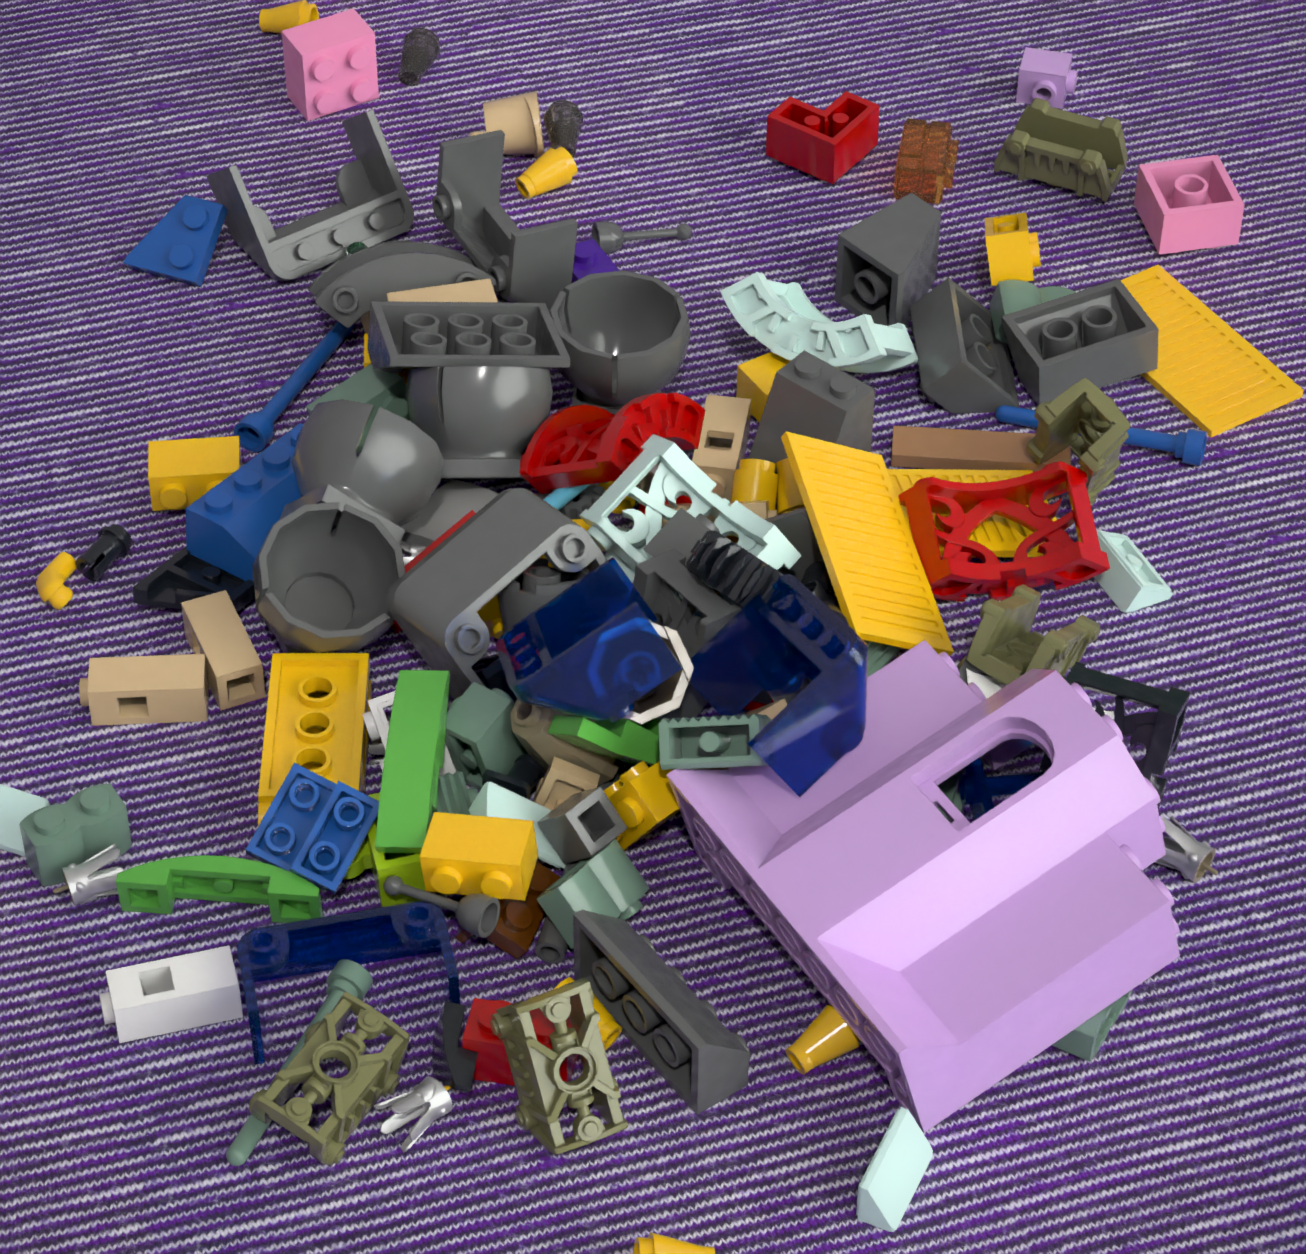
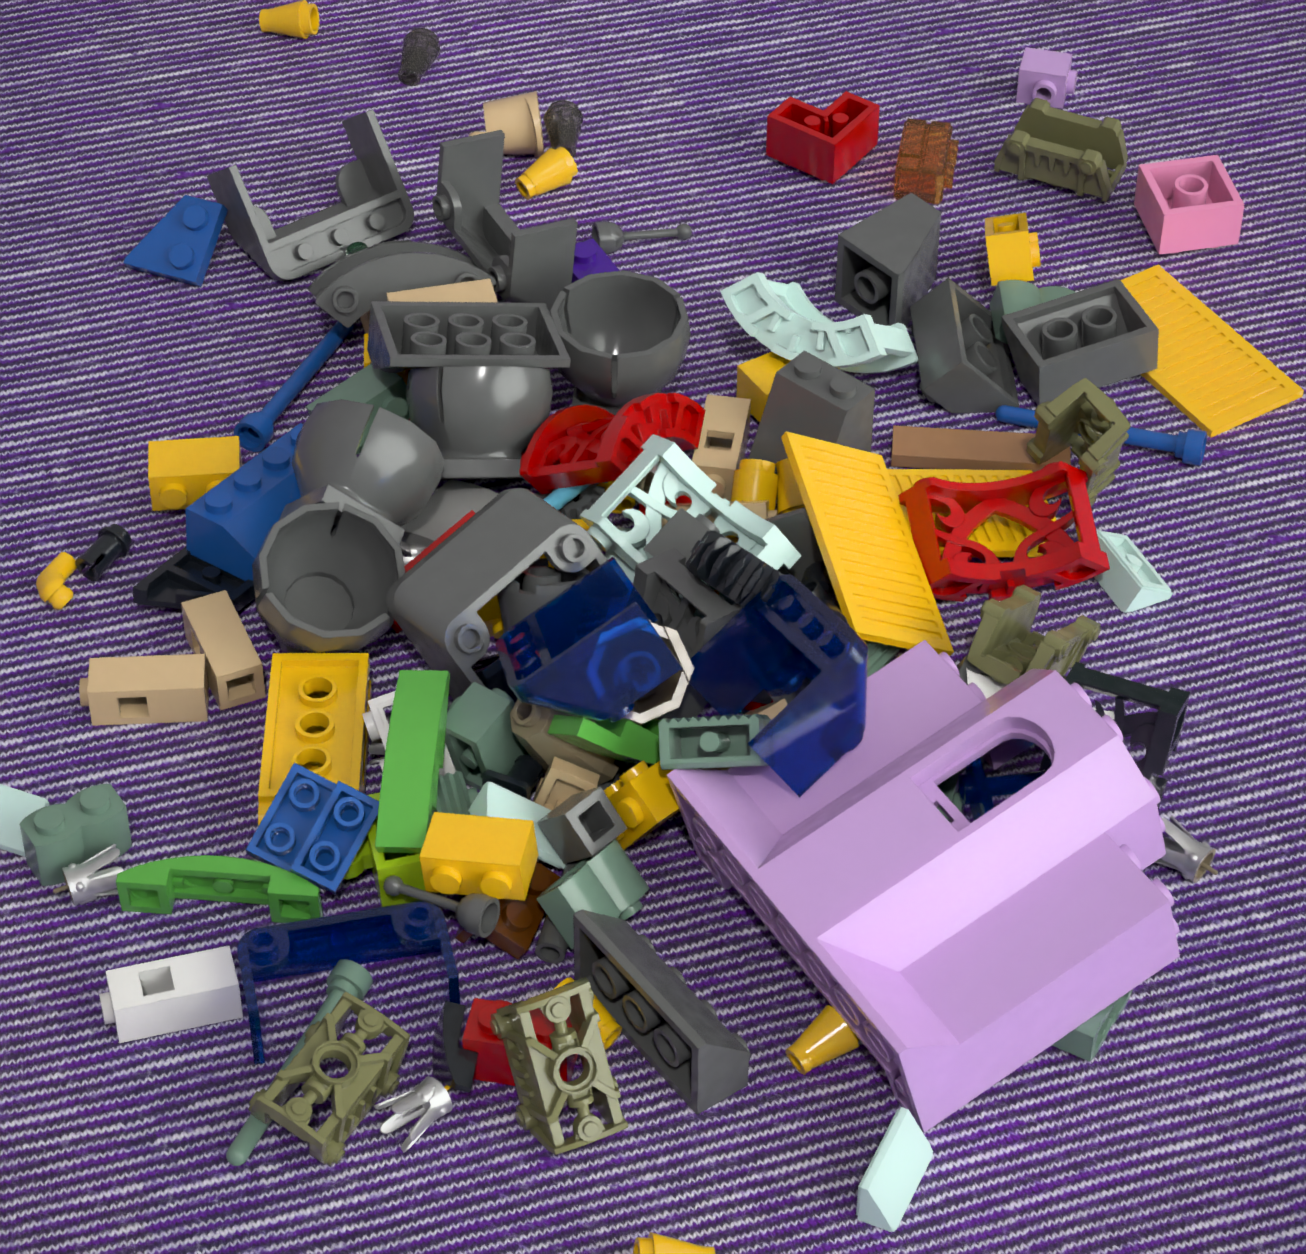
bright pink brick [282,8,379,121] -> none

